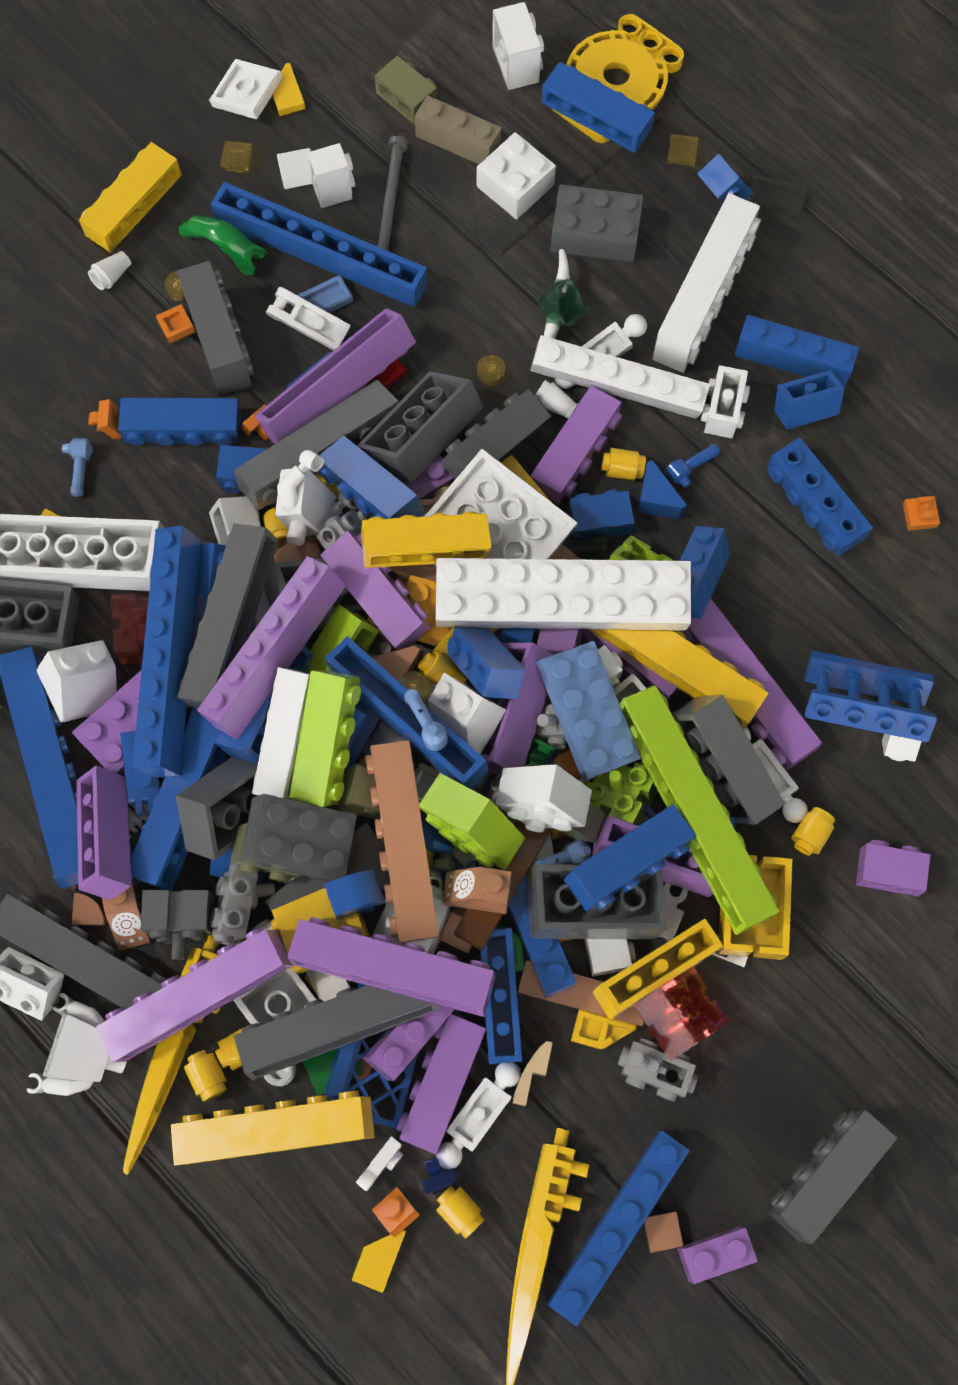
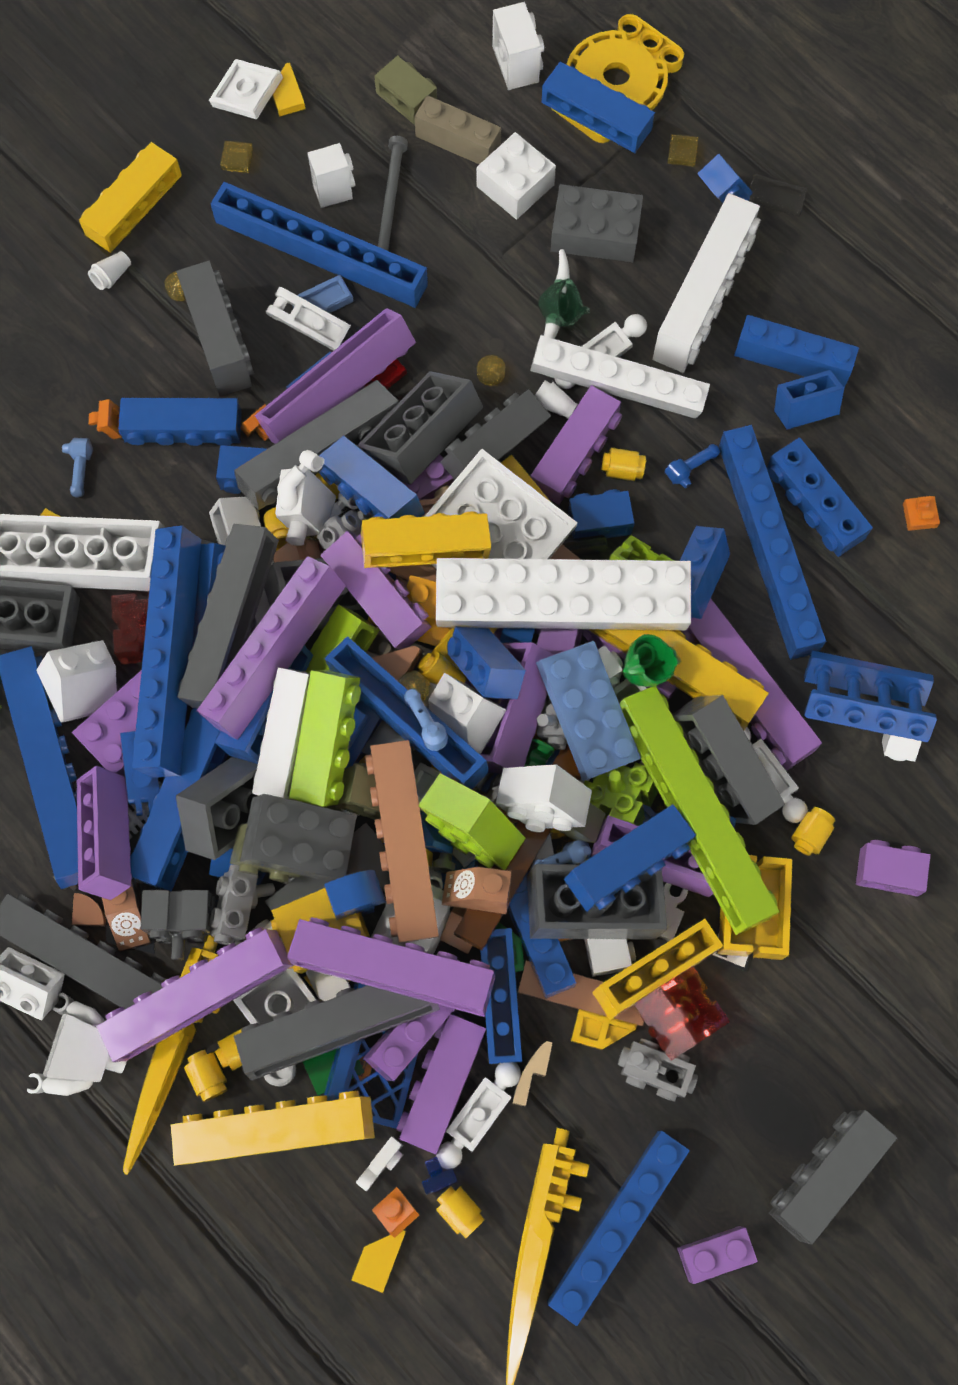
orange plate [156,304,195,344] -> none
green piece [179,215,268,276] -> none
white sticker [277,148,313,189] -> none
blue slope [638,460,687,520] -> none
nougat tile [644,1211,683,1253] -> none
white brick [701,365,750,438] -> none
none -> green hat [622,634,681,687]
none -> blue brick [719,425,826,660]

